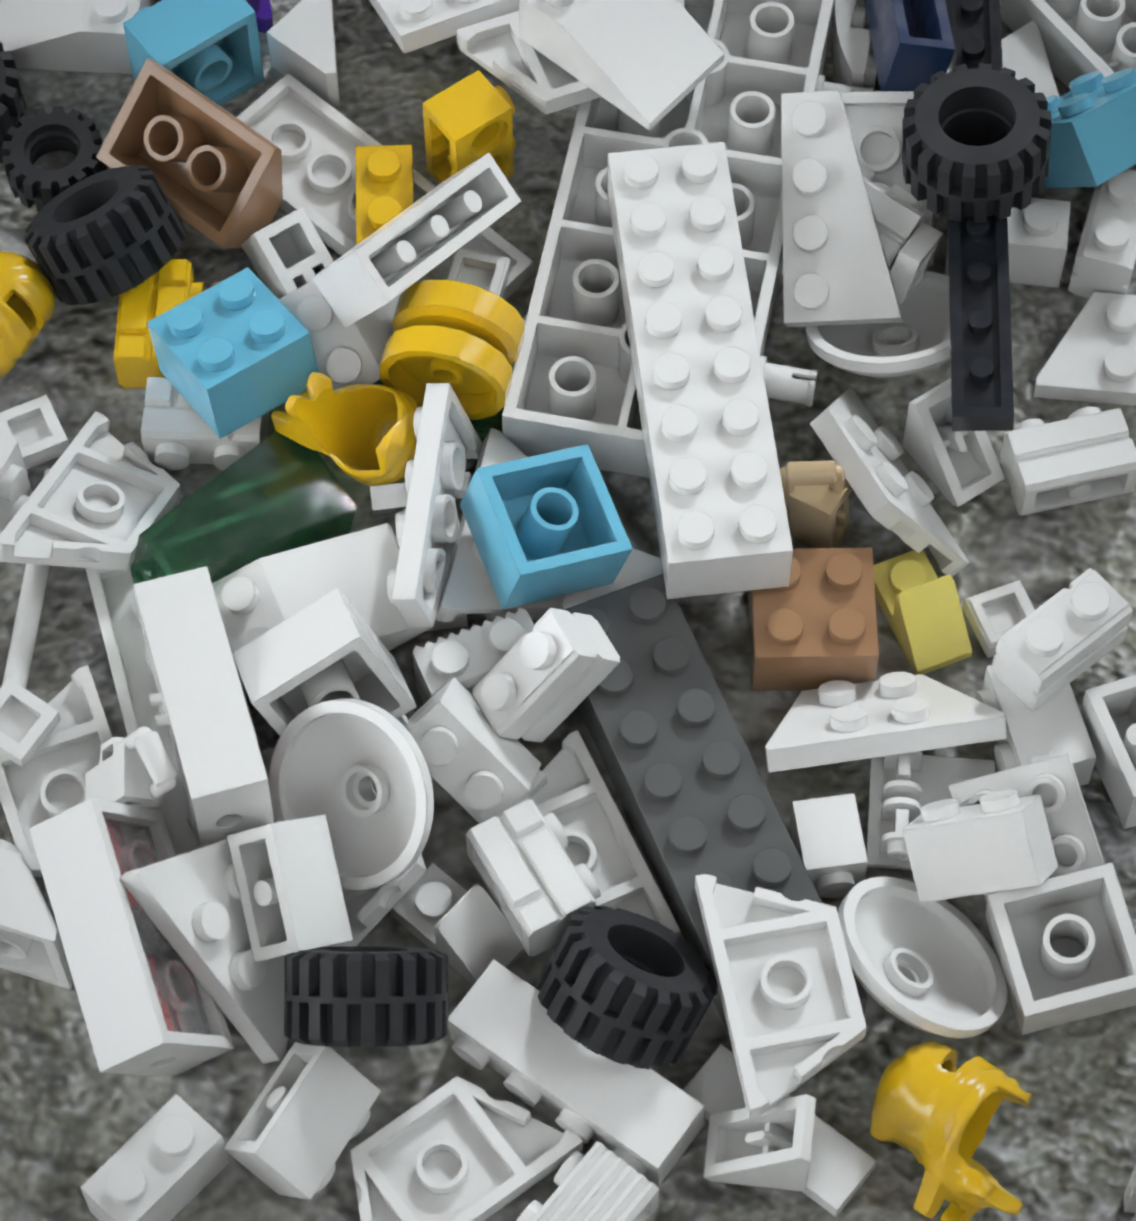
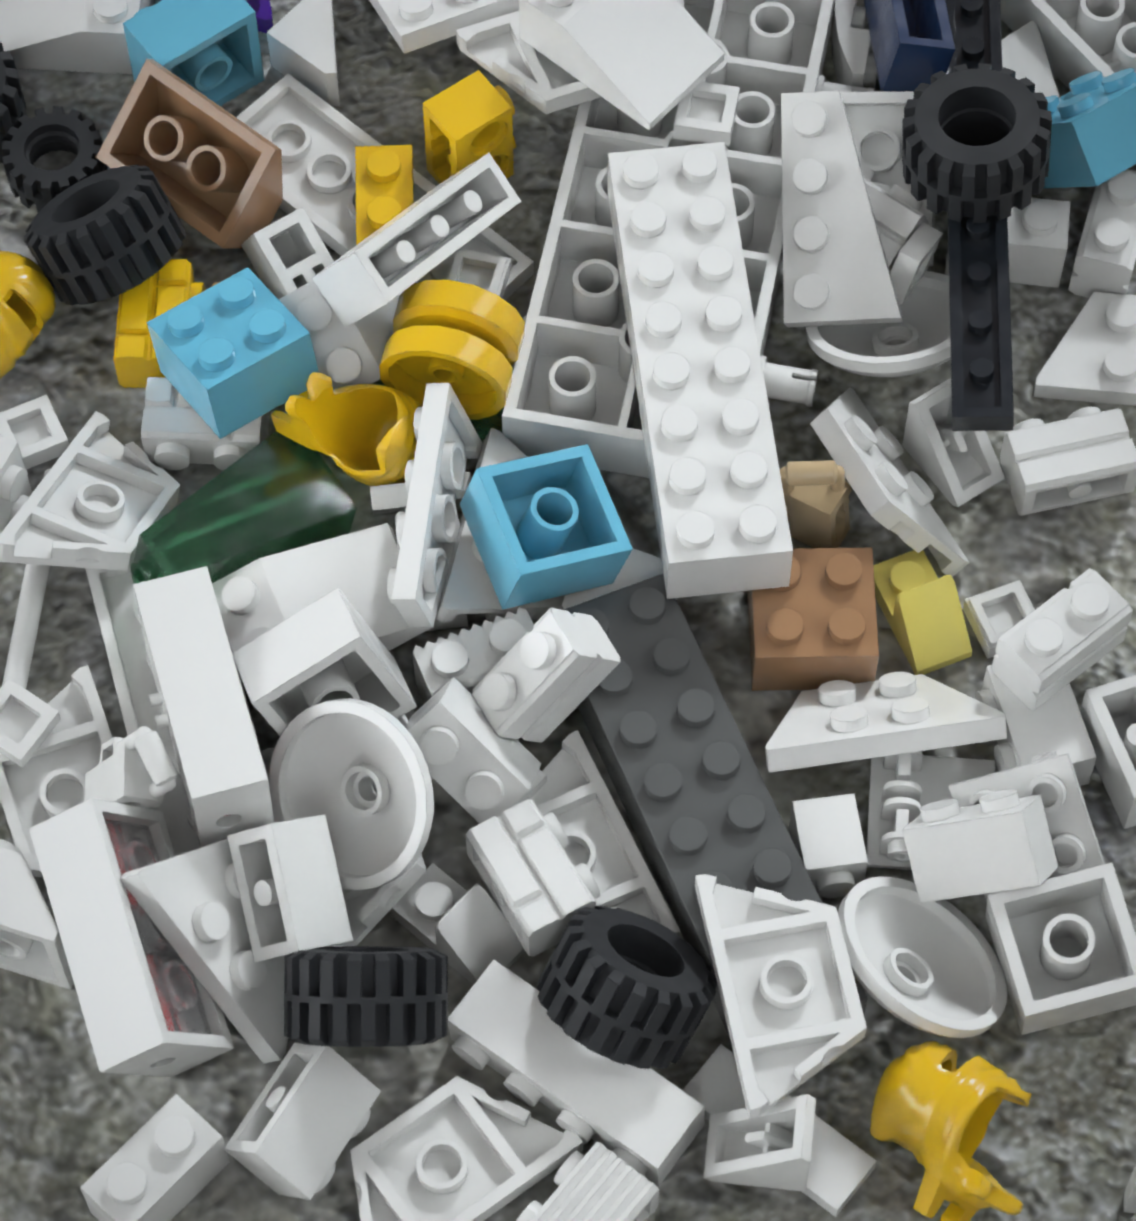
none -> white tile [673,81,740,147]

